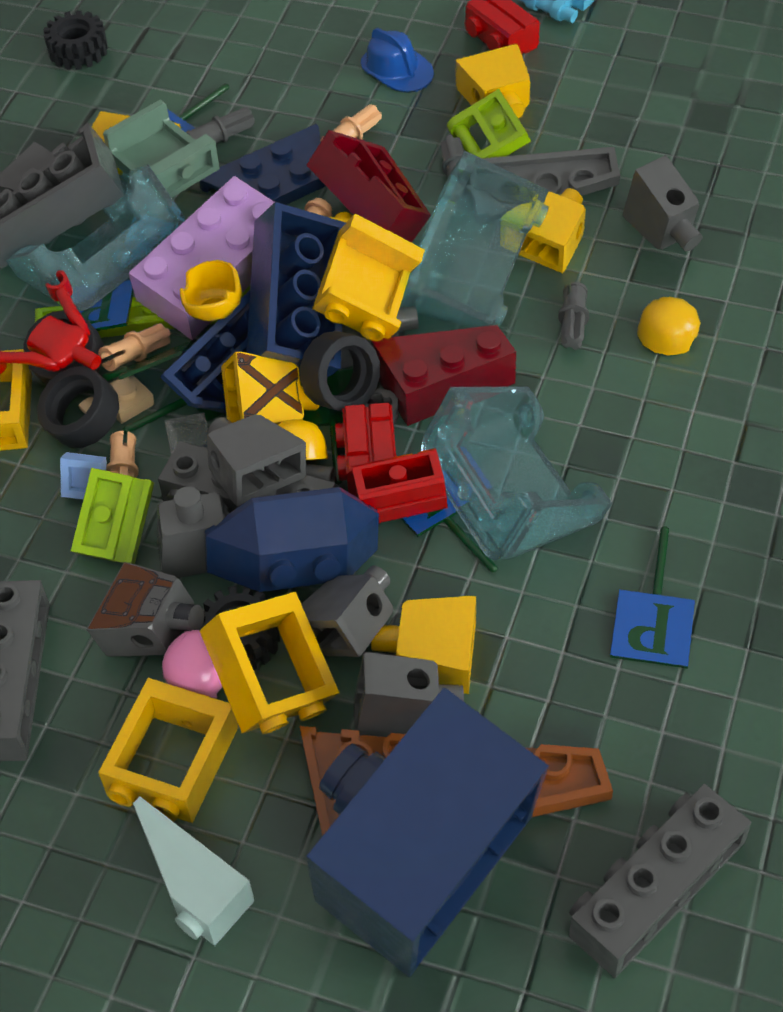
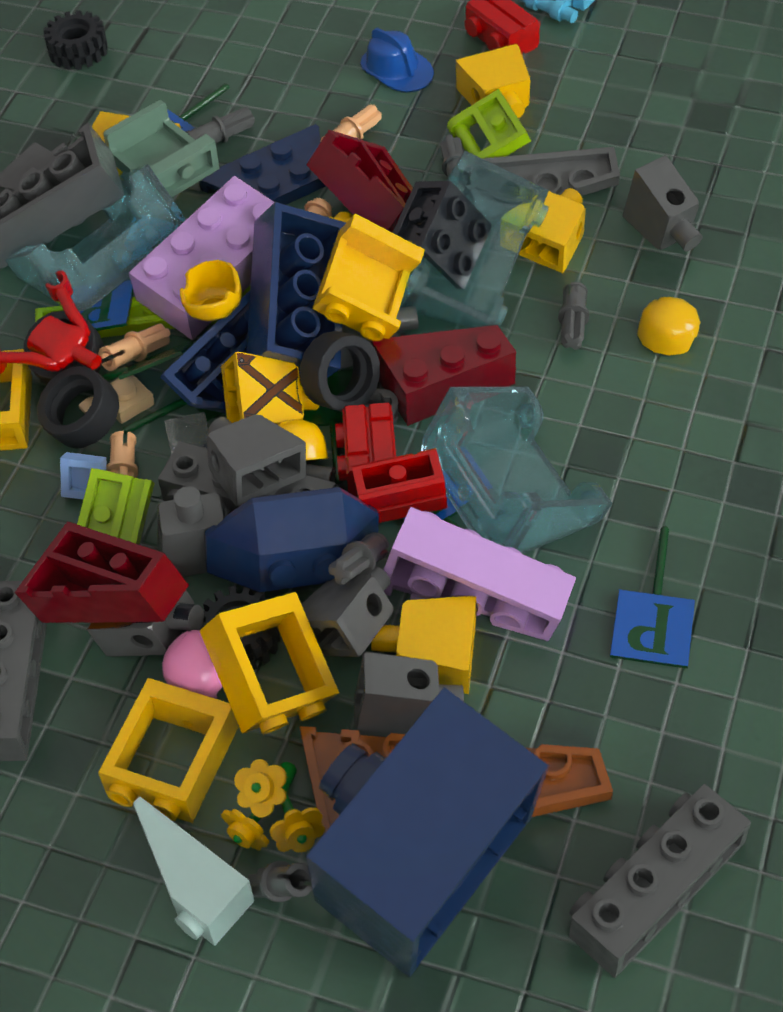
none -> dark red wedge [14,521,189,623]
none -> yellow plant [221,759,325,853]
none -> dark grey axle [247,861,312,902]
none -> dark grey axle [328,532,389,585]
none -> lavender wedge [384,506,576,641]
none -> black bracket [393,181,492,289]

